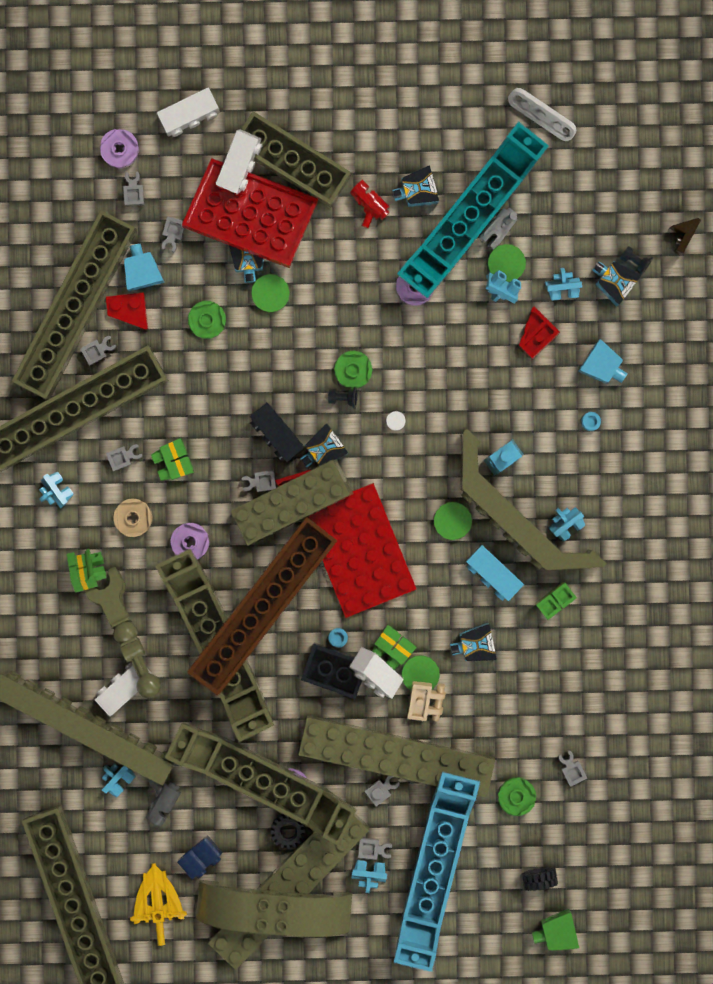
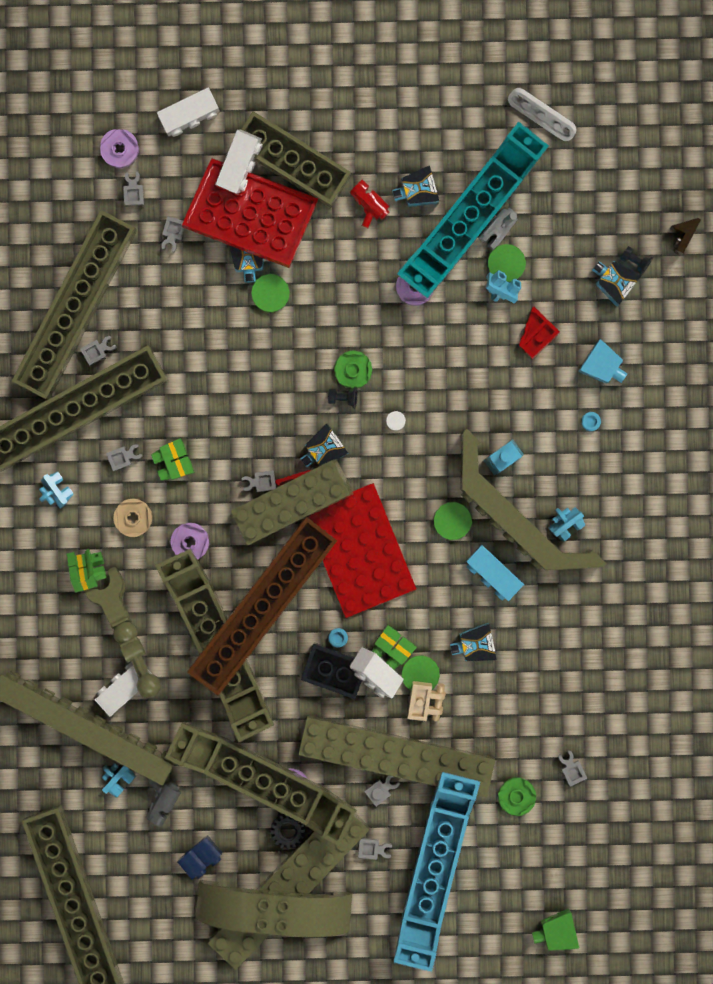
red wing [106,292,148,330] -> none
medium azure torso [124,244,164,292] -> none
yellow bar [130,863,187,946] -> none
bright green tile [188,301,226,339] -> none
black brick [249,402,305,462] -> none
medium azure hips [351,860,387,893] -> none
black tyre [521,867,558,891] -> none
bright green hips [535,582,577,620] -> none
medium azure hips [545,268,582,300] -> none

